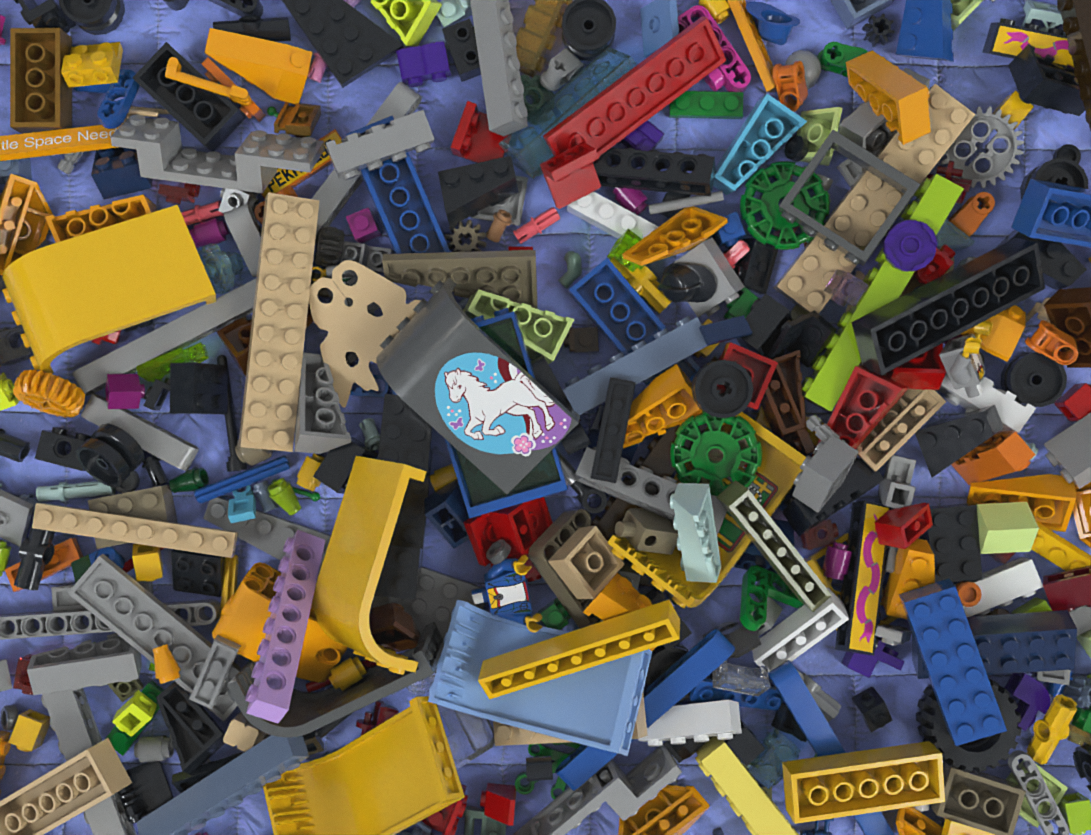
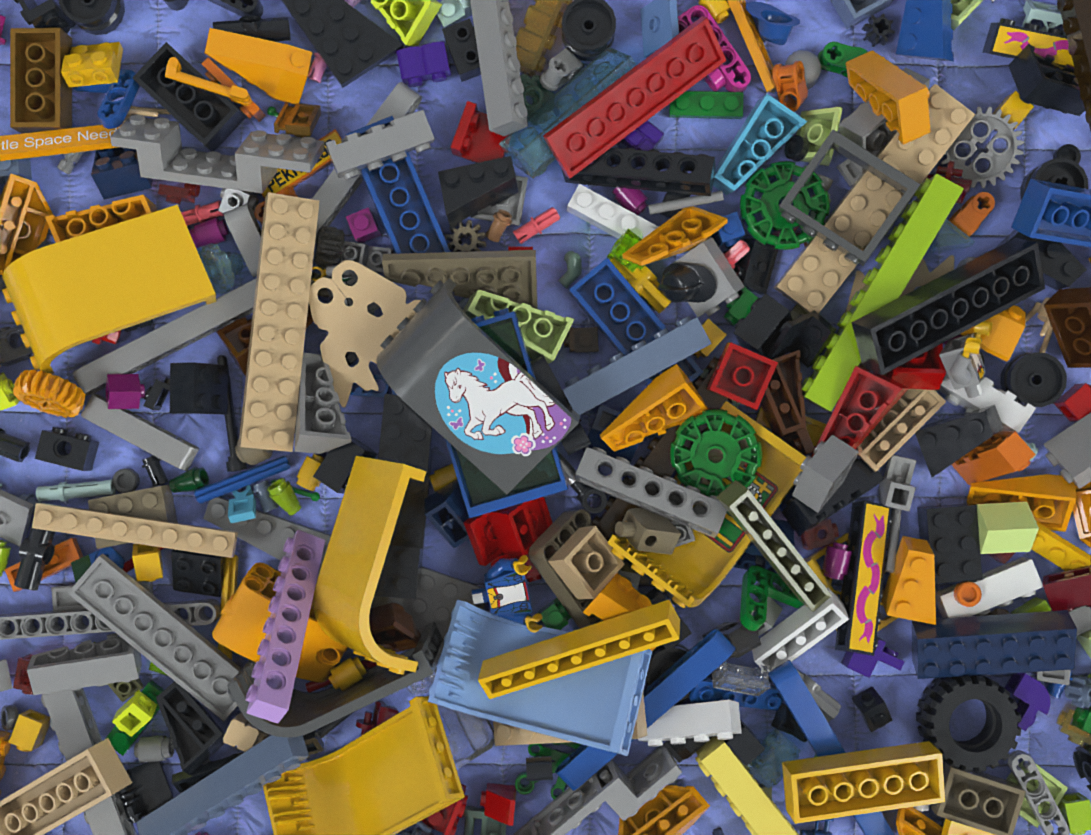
black wheel [76,423,144,487] -> none
clear neon green hinge [136,342,209,382] -> none
light orange cone [152,644,181,684] -> none
light grey tile [189,635,241,709] -> none
light aqua pin [359,418,380,451] -> none
dark grey tile [486,539,511,565] -> none
red bracket [540,142,601,209] -> none
black tile [591,377,636,483] -> none
light aqua wedge [670,483,721,583] -> none
black wheel [691,360,753,418] -> none
dark blue piece [699,315,752,346] -> none
light grey axle [806,415,847,444] -> none
clear purple brick [824,269,868,307] -> none
red slope [875,502,933,549] -> none
light grey hinge [875,624,912,646] -> none
dark purple tile [883,220,937,272] -> none
blue brick [899,578,1007,746] -> none
red hips [914,244,956,284] -> none
orange piece [1025,320,1078,365] -> none
yellow piece [1027,694,1078,765] -> none

